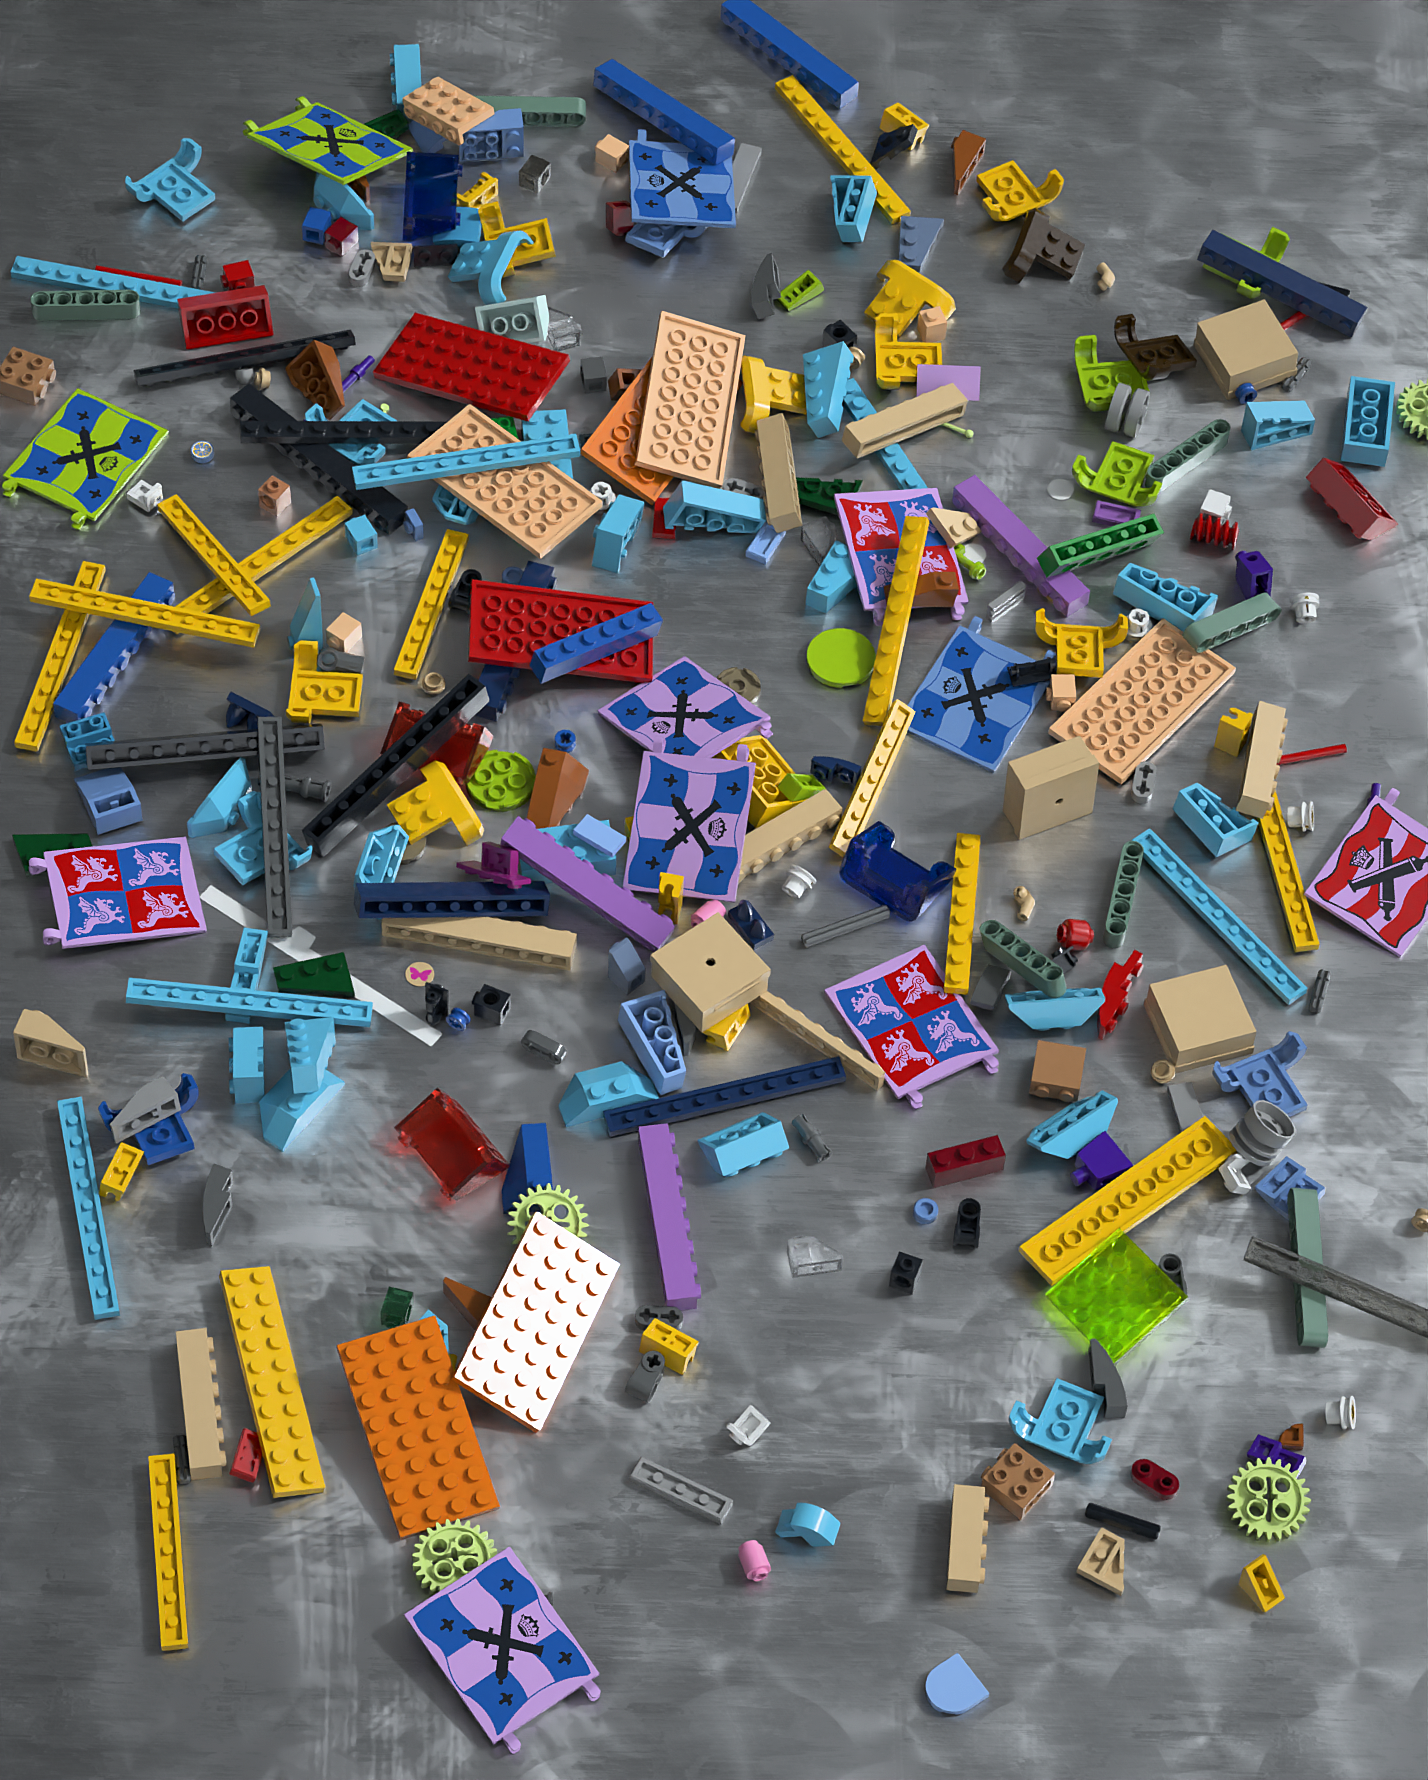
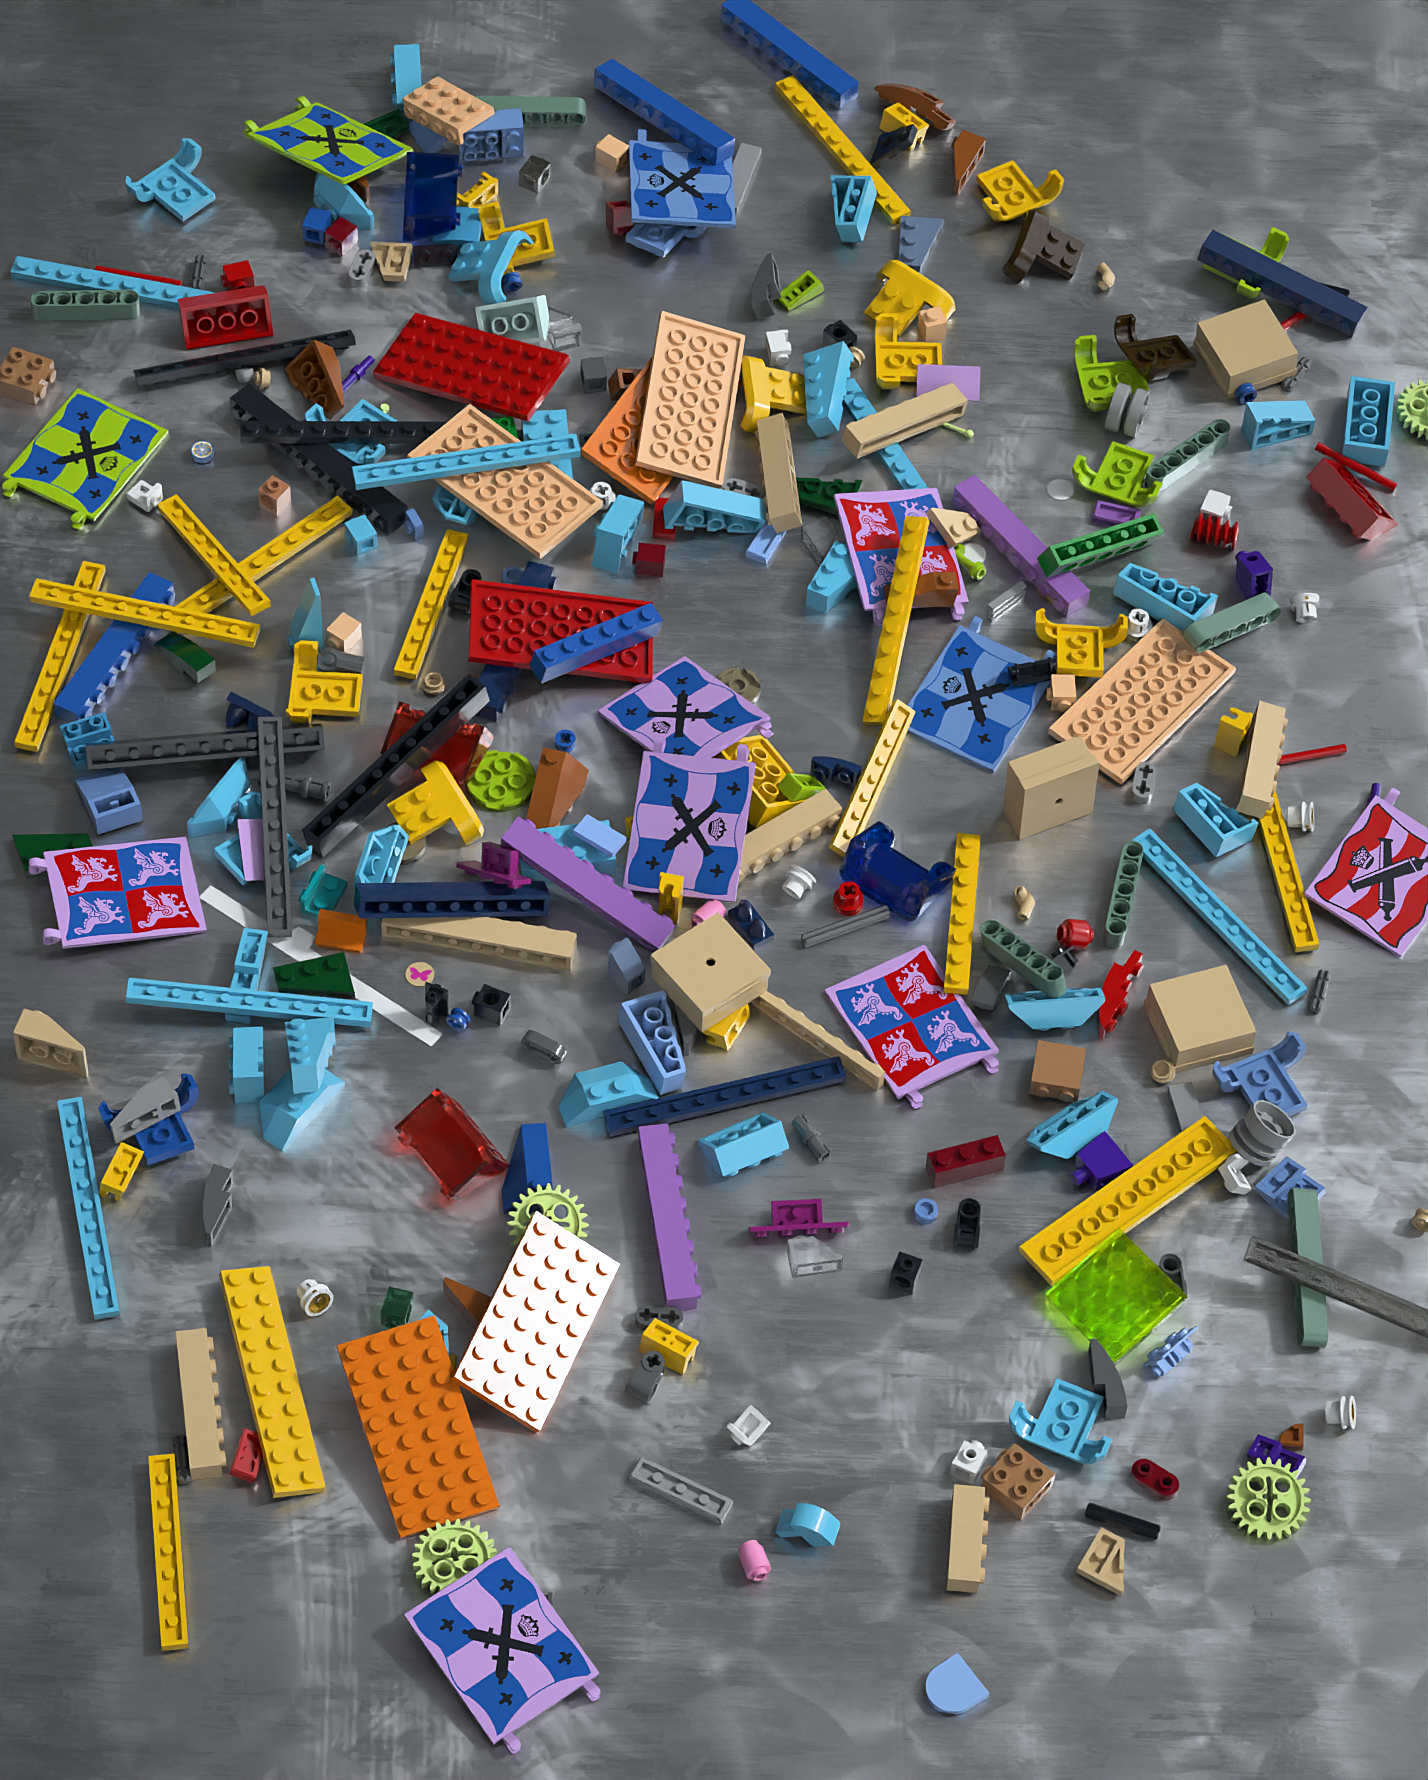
lime tile [806,628,876,688] -> none
yellow slope [1238,1554,1285,1612] -> none
none -> dark green slope [154,631,216,683]
none -> lavender sticker [237,819,265,881]
none -> white piece [297,1279,334,1316]
none -> teal bracket [298,864,348,919]
none -> orange panel [315,909,368,953]
none -> blue bush [502,272,523,292]
none -> dark red brick [632,542,666,577]
none -> magenta bracket [748,1199,849,1237]
none -> white brick [765,329,792,367]
none -> red piece [833,882,864,916]
none -> dark orange slope [874,83,956,131]
none -> white brick [950,1440,987,1485]
none -> light blue hinge [1142,1326,1198,1377]
none -> red bar [1314,442,1398,491]

